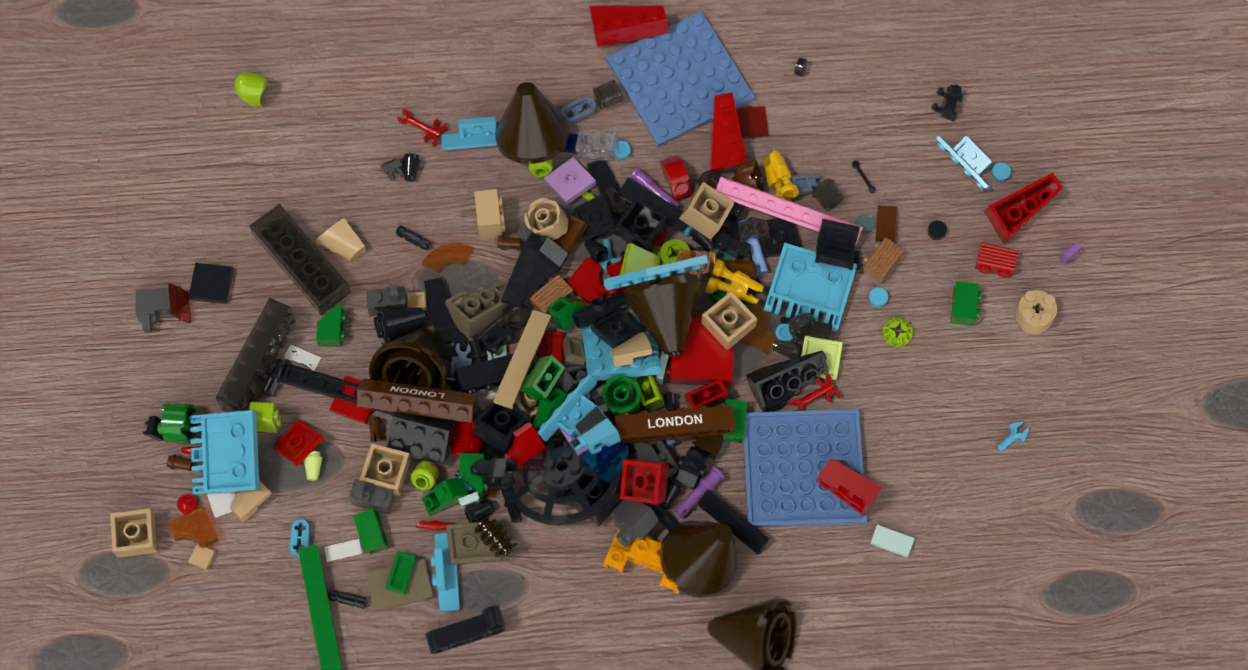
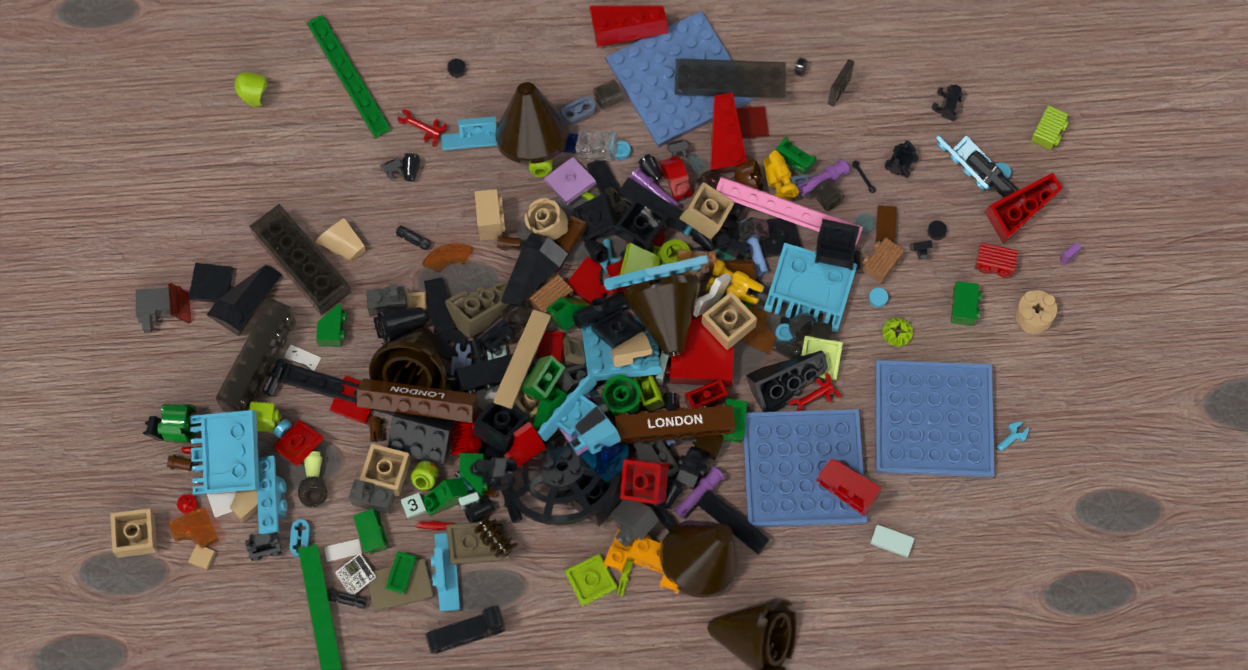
none -> black wedge [207,264,282,336]
none -> black piece [246,532,282,561]
none -> medium azure bracket [257,455,288,535]
none -> medium azure tile [273,419,292,438]
none -> clear smoke hair [298,476,328,509]
none -> green tile [306,14,391,139]
none -> sticker [335,553,376,595]
none -> light aqua tile [401,493,426,519]
none -> black tile [447,58,466,78]
none -> lime tile [564,553,618,607]
none -> lime pin [617,560,633,596]
none -> black cone [638,154,663,182]
none -> black tile [666,139,688,158]
none -> clear smoke plate [674,58,786,99]
none -> clear light blue tile [687,153,704,173]
none -> white tile [693,273,732,317]
none -> green hinge [776,137,817,175]
none -> medium lavender pin [797,159,850,196]
none -> clear smoke tile [828,59,855,107]
none -> medium blue plate [875,360,994,477]
none -> black piece [885,141,919,178]
none -> black tile [910,240,933,260]
none -> black piece [965,150,1017,198]
none -> lime brick [1031,105,1069,150]

